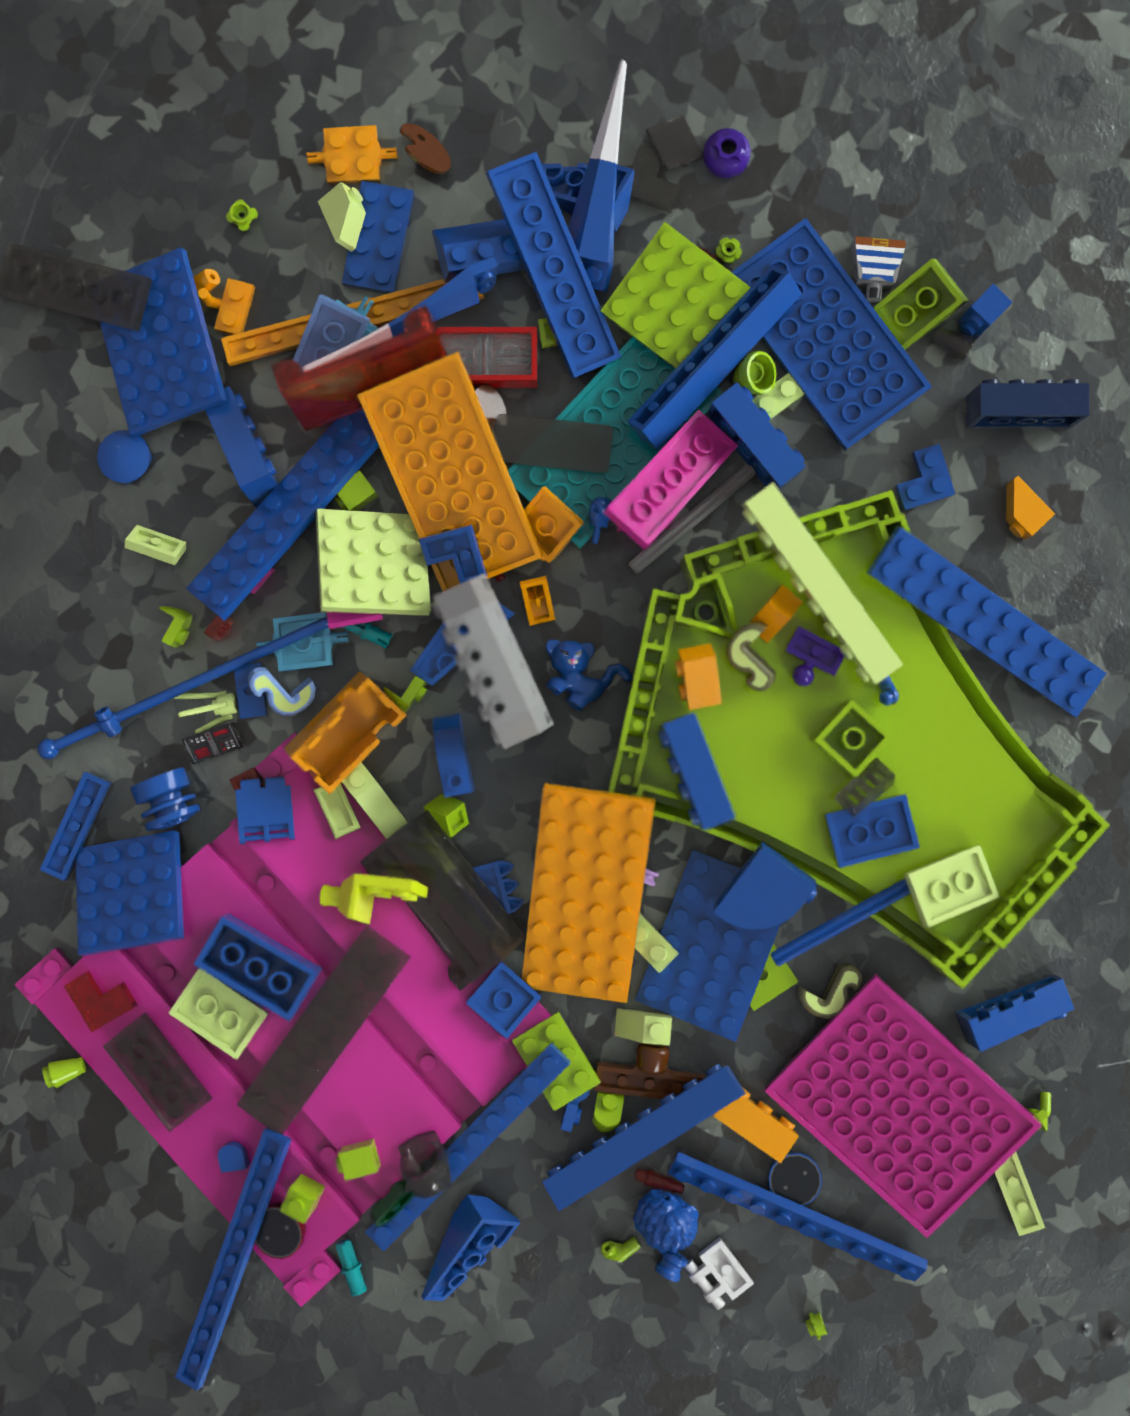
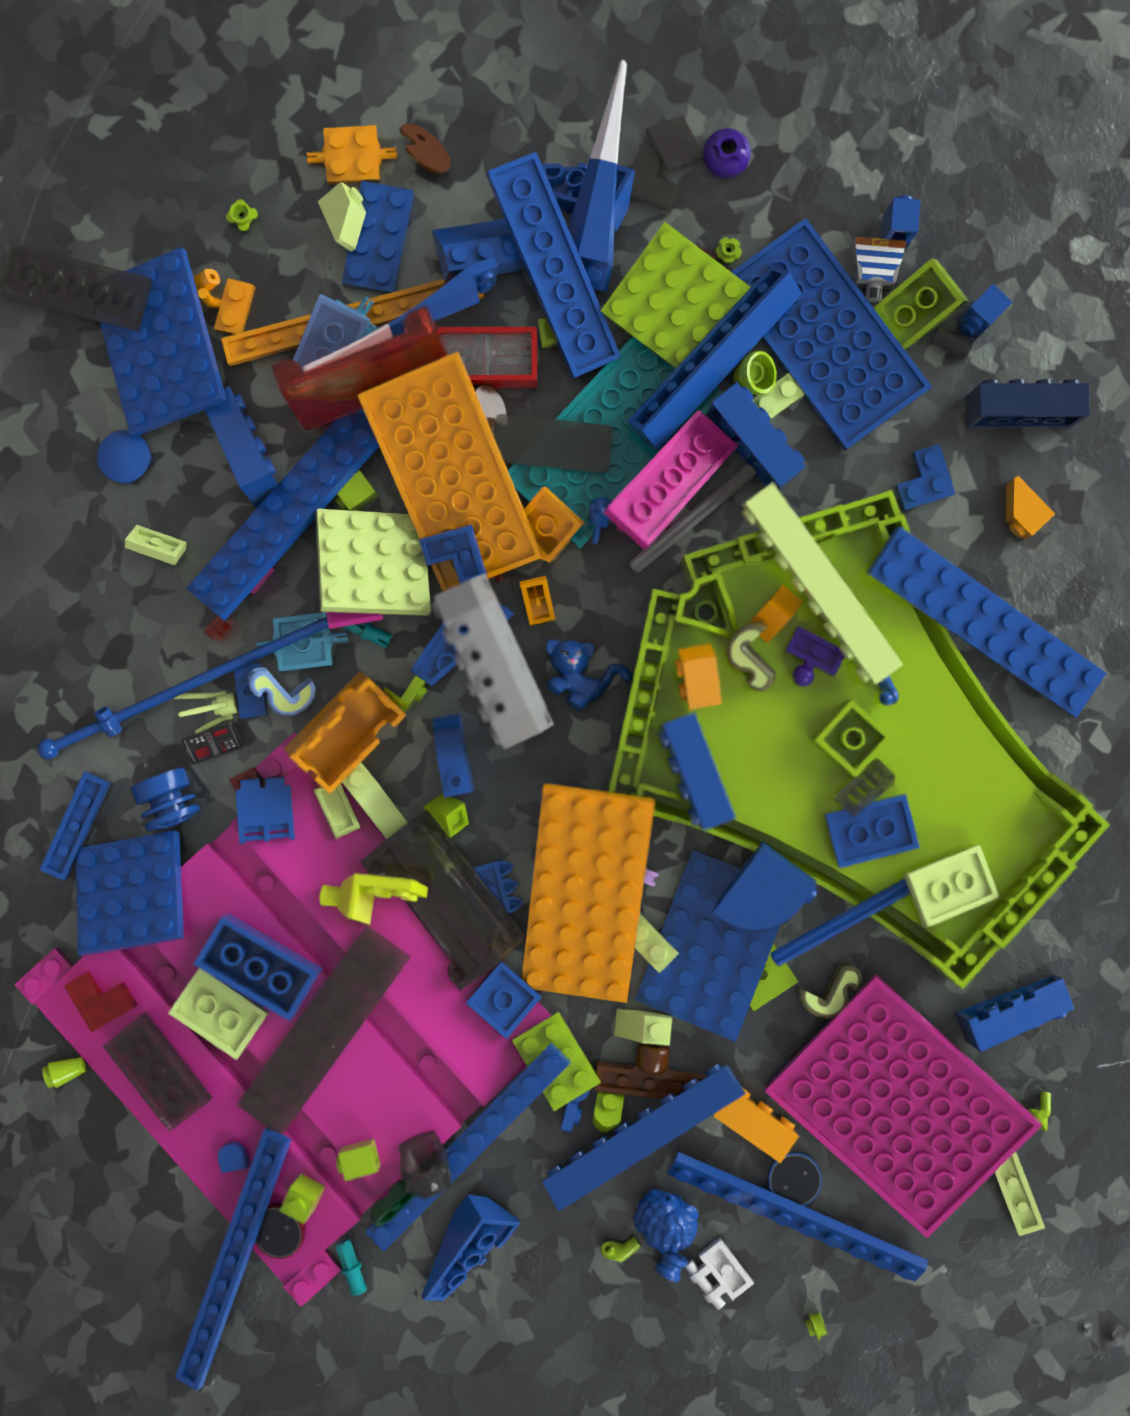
lime plate [159,606,193,648] -> none
clear red animal [634,1169,685,1194] -> none
none -> blue piece [881,195,921,250]

